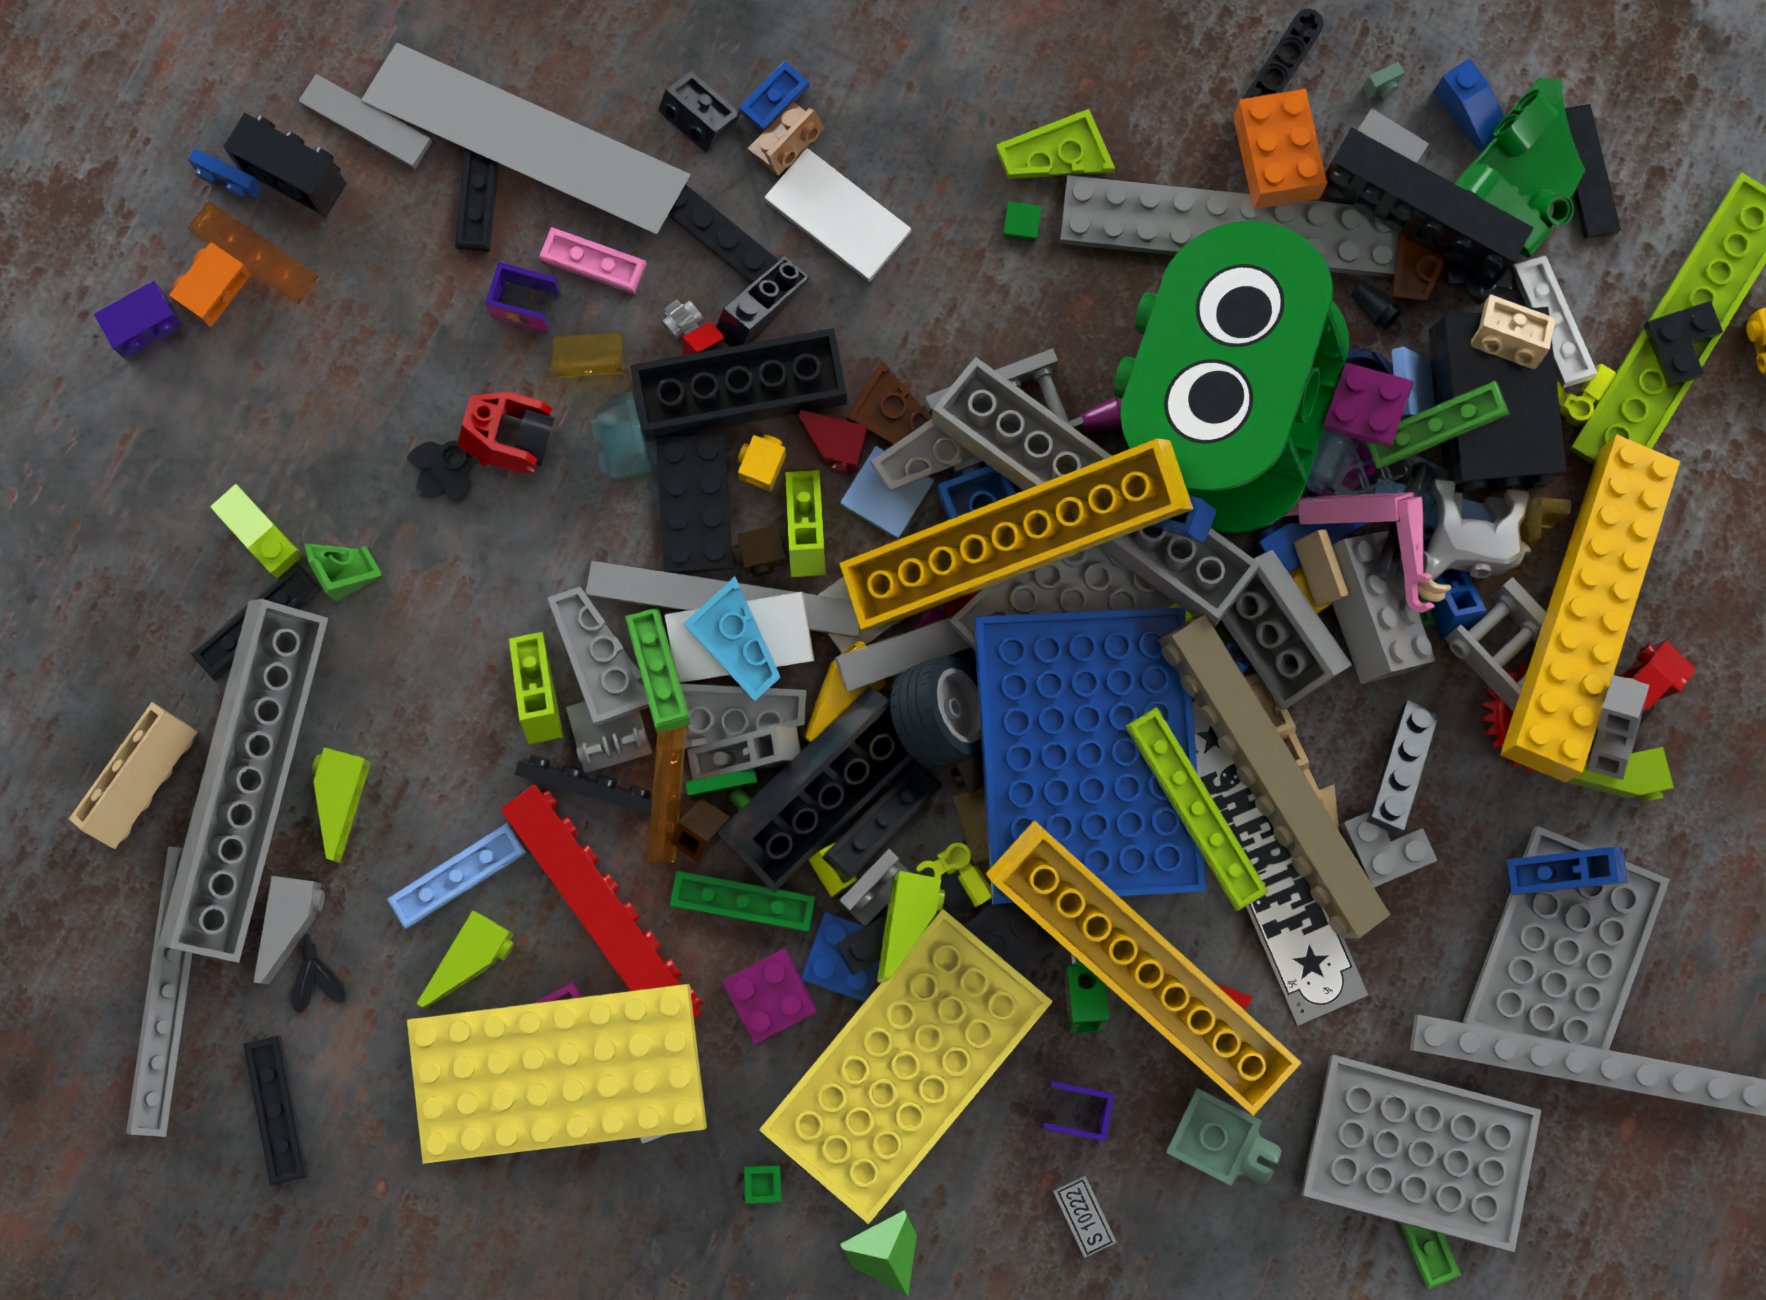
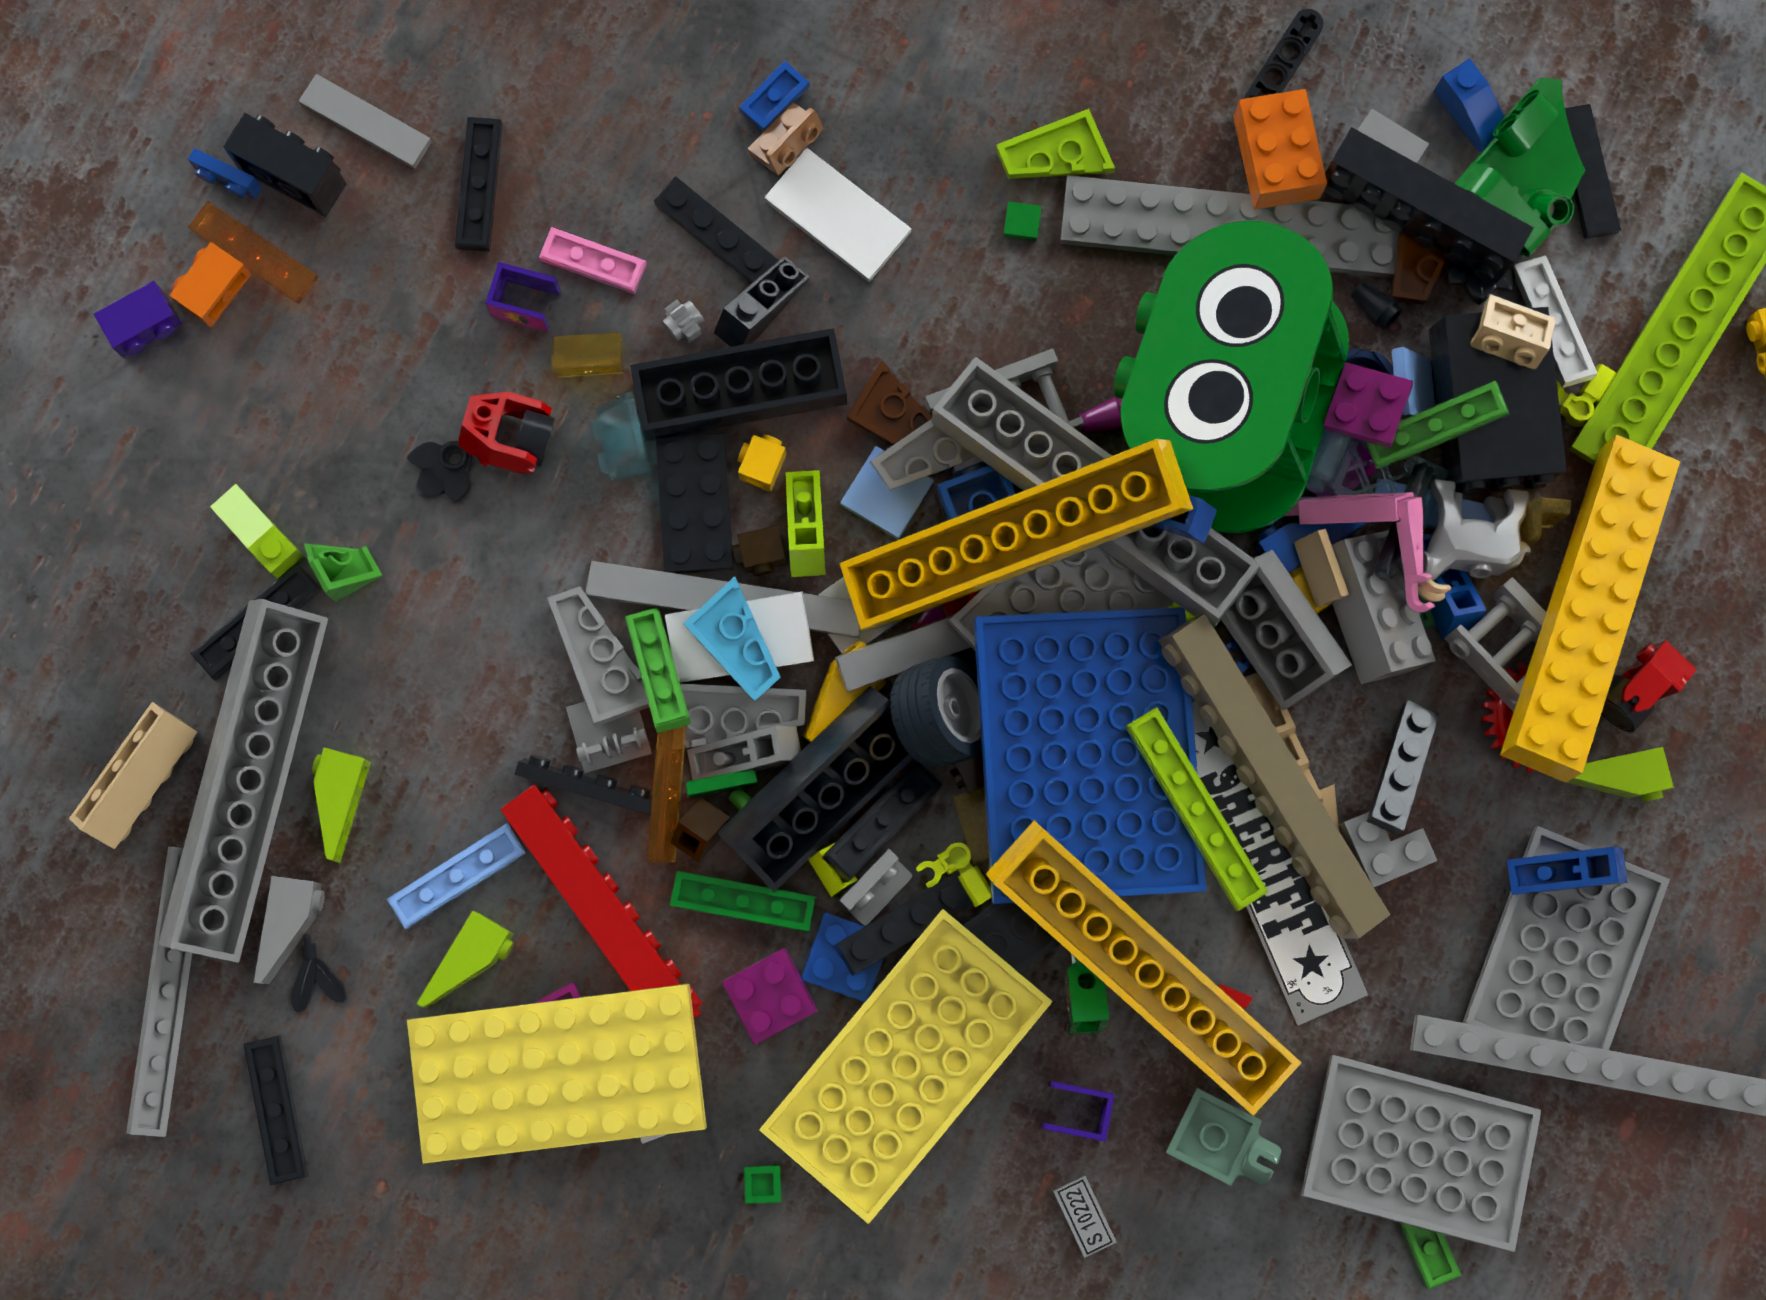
light grey sticker [361,43,691,234] -> none
lime slope [509,631,563,745] -> none
black bracket [659,71,741,152] -> none
red slope [683,322,724,355] -> none
dark red slope [799,409,867,475] -> none
bright green slope [840,1210,917,1297] -> none
lime slope [877,871,945,983] -> none
sand green plate [1362,62,1405,99] -> none
light grey arch [1588,675,1649,780] -> none
black plate [1643,301,1723,388] -> none

